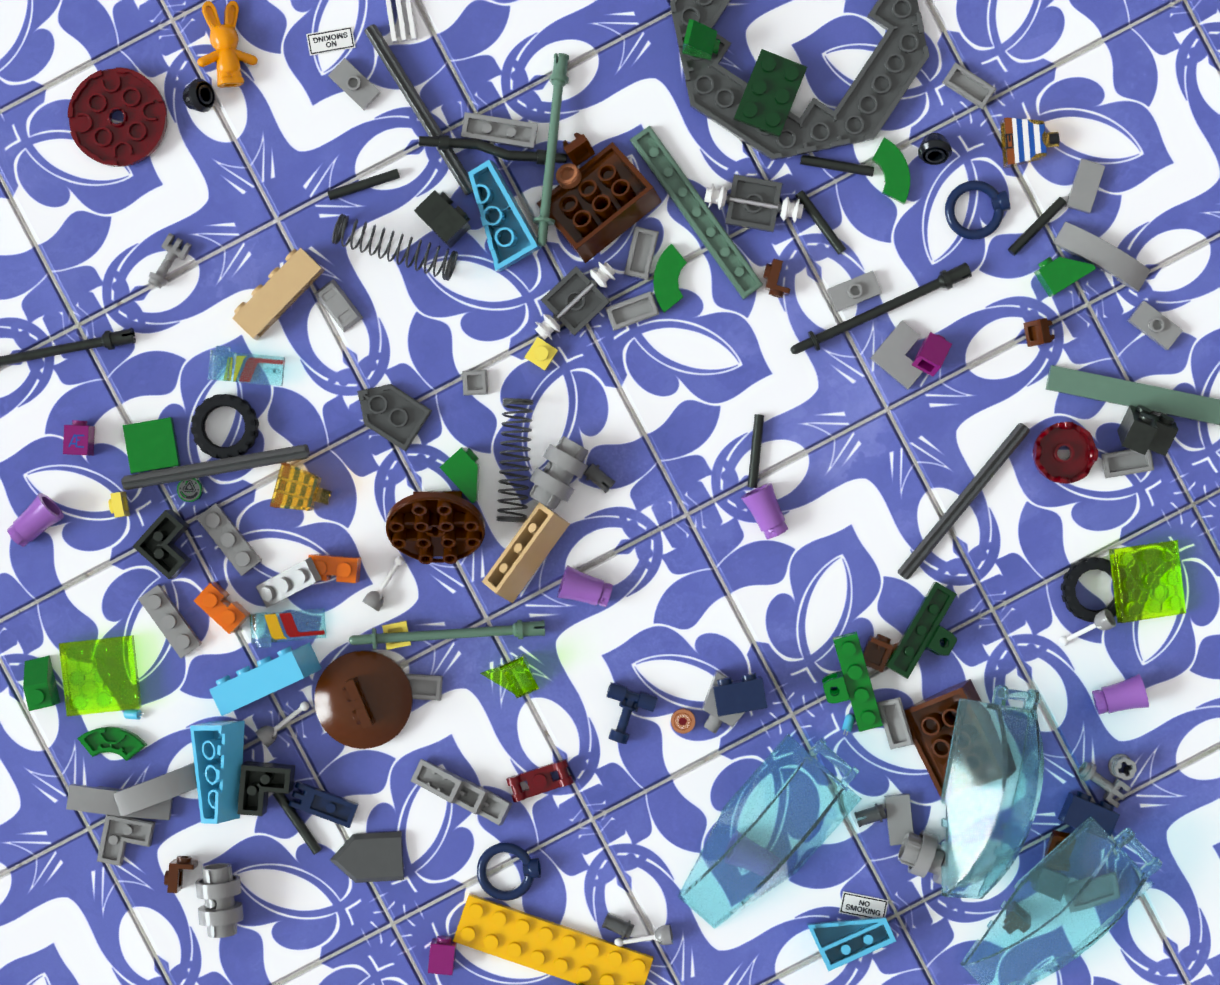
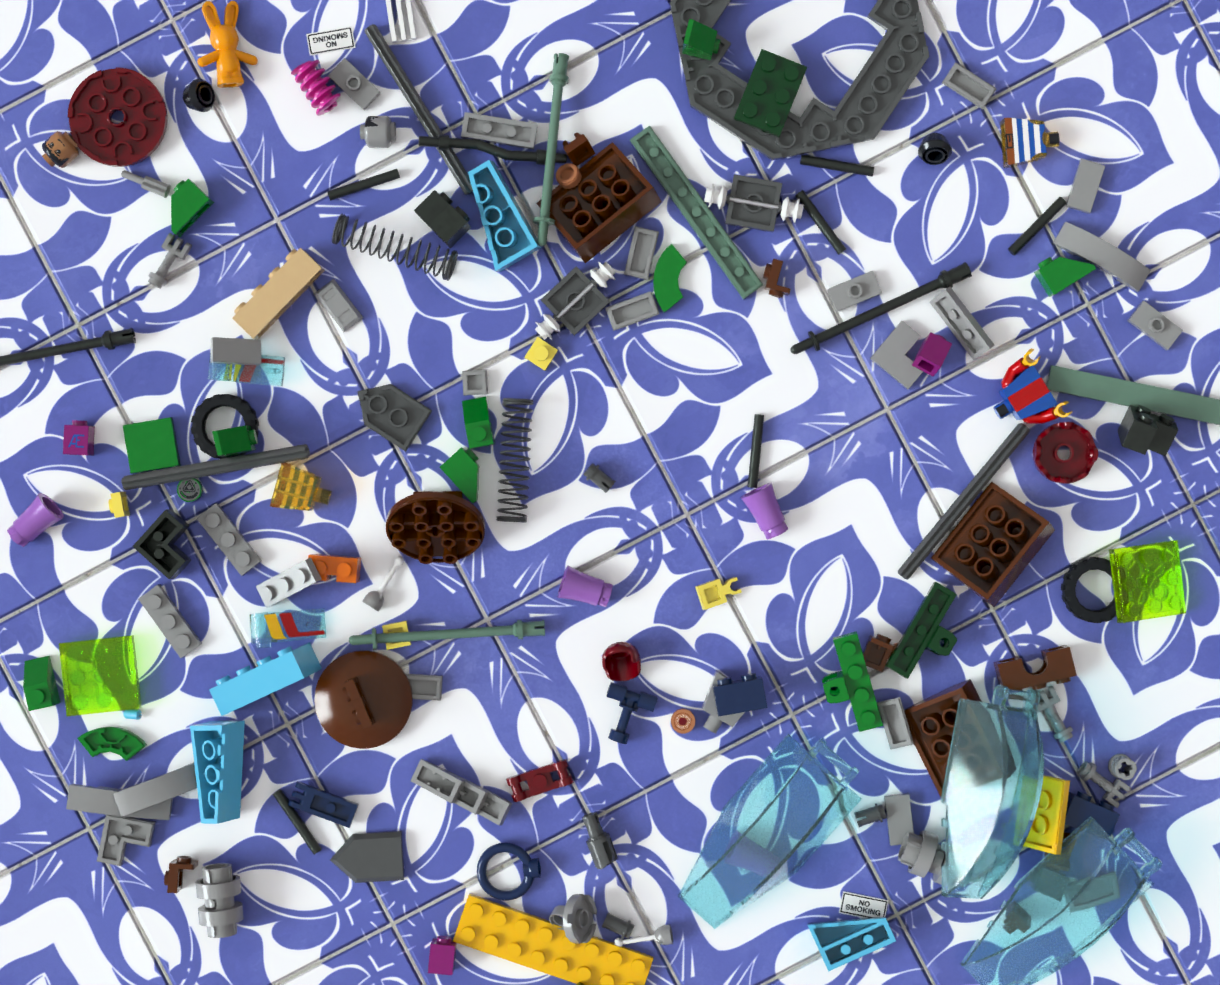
orange brick [194,581,251,634] -> none
pearl dark grey brick [237,761,295,816] -> none
hinge [256,701,309,747] -> none
clear neon green slope [480,654,539,698] -> none
tan brick [482,502,570,603] -> none
light grey piece [529,436,589,510] -> none
medium azure piece [842,714,855,736] -> none
green tile [872,137,910,205] -> none
dark blue piece [945,180,1011,240] -> none
reddish brown tile [1023,318,1055,347] -> none
hinge [1059,609,1116,646] -> none
medium lavender plant [1092,674,1149,714] -> none
light grey tile [1101,449,1154,478] -> none
none -> medium nougat head [42,131,79,168]
none -> light grey axle [121,170,171,198]
none -> green slope [171,179,214,237]
none -> light grey tile [211,337,261,366]
none -> green slope [212,425,258,457]
none -> dark pink piece [291,60,341,116]
none -> light grey head [360,116,396,148]
none -> green slope [462,396,495,449]
none -> light grey tile [549,894,597,944]
none -> dark grey arm [582,812,618,869]
none -> dark red hair [602,642,641,681]
none -> light yellow plate [695,577,742,610]
none -> light grey plate [930,287,994,360]
none -> reddish brown slope [931,482,1055,607]
none -> torso [993,348,1073,424]
none -> reddish brown arch [994,645,1077,696]
none -> yellow tile [1015,771,1070,855]
none -> light grey hinge [1030,686,1073,743]

